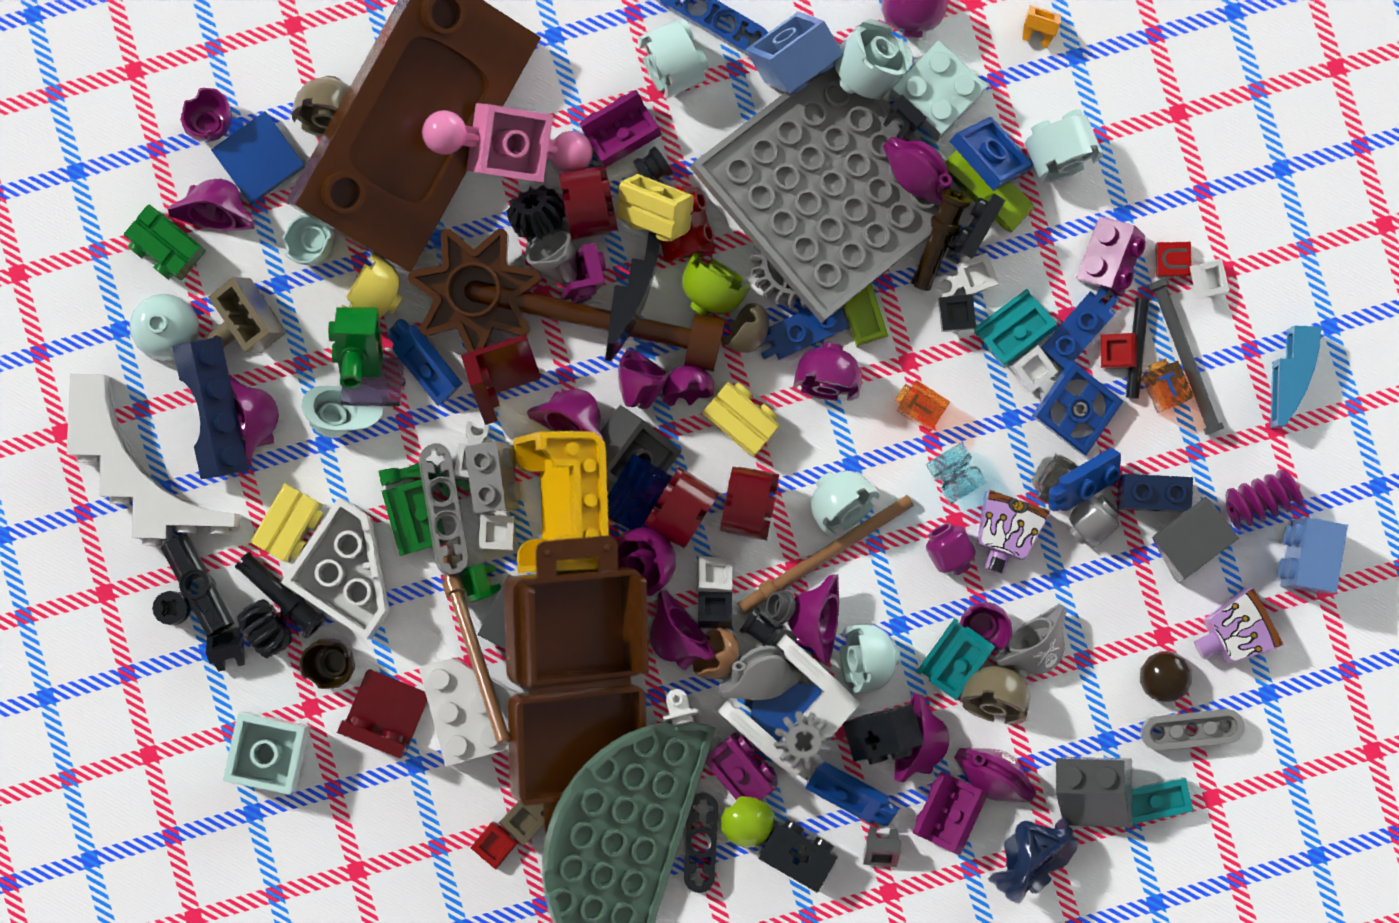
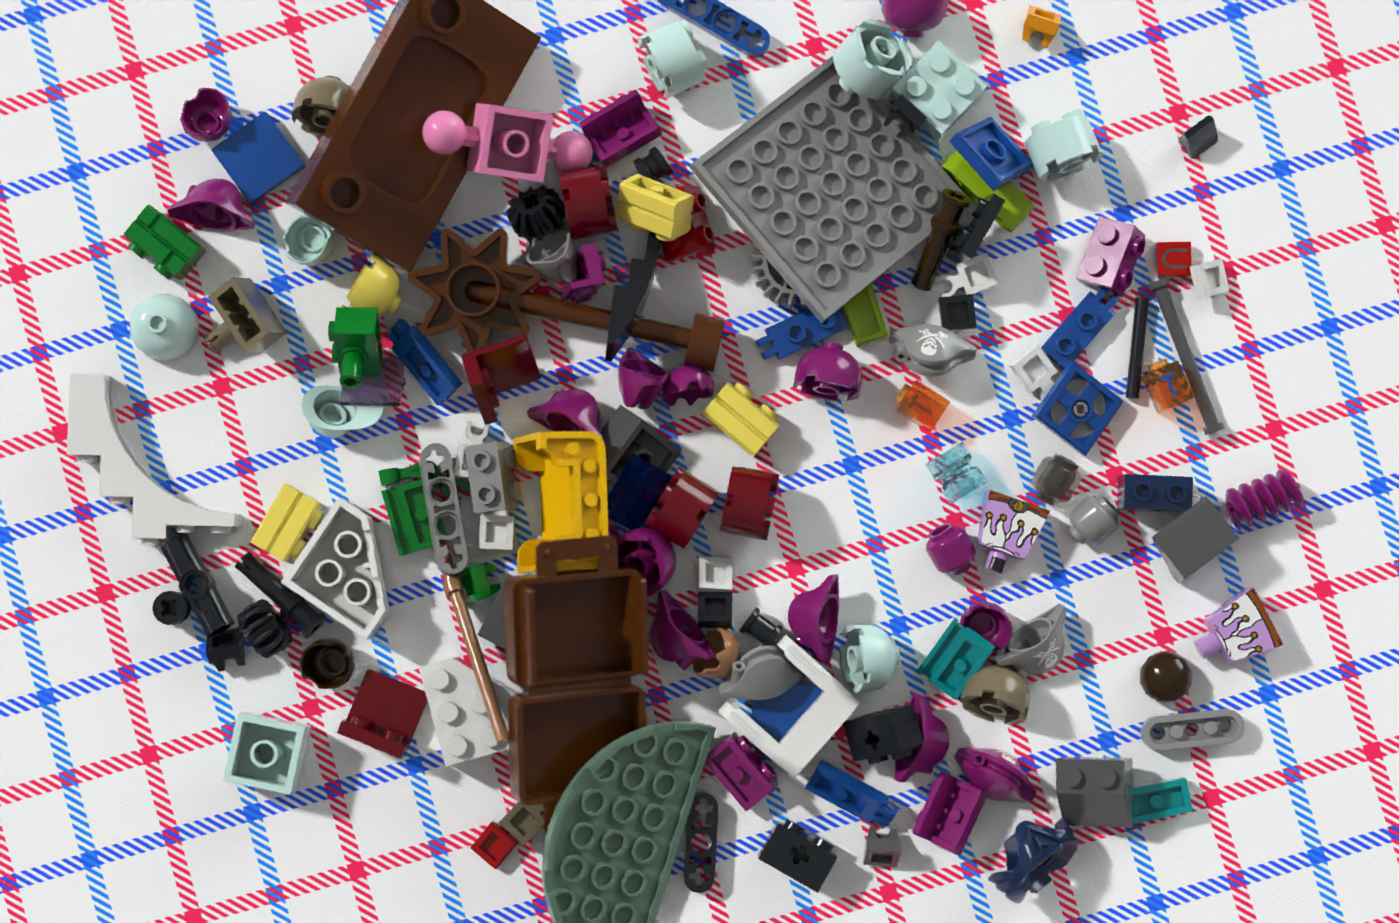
dark blue arch [172,337,249,479] -> none
magenta hat [229,374,279,461] -> none
white hinge [663,689,700,726] -> none
lime cylinder [682,253,751,315] -> none
dark tan hair [721,303,769,353] -> none
lime hair [721,796,775,848] -> none
medium nougat bar [737,495,914,614] -> none
medium blue brick [745,11,844,94] -> none
dark grey plate [765,590,796,624] -> none
light grey gear [774,711,833,770] -> none
light aqua cylinder [810,471,880,536] -> none
magenta hat [883,137,952,205] -> none
teal plate [974,289,1058,368] -> none
blue hinge [1048,447,1121,511] -> none
red tile [1101,333,1137,369] -> none
dark azure slope [1270,325,1322,429] -> none
medium blue brick [1277,517,1348,594] -> none
none -> light grey hat [889,324,977,376]
none -> black slope [1178,115,1218,159]

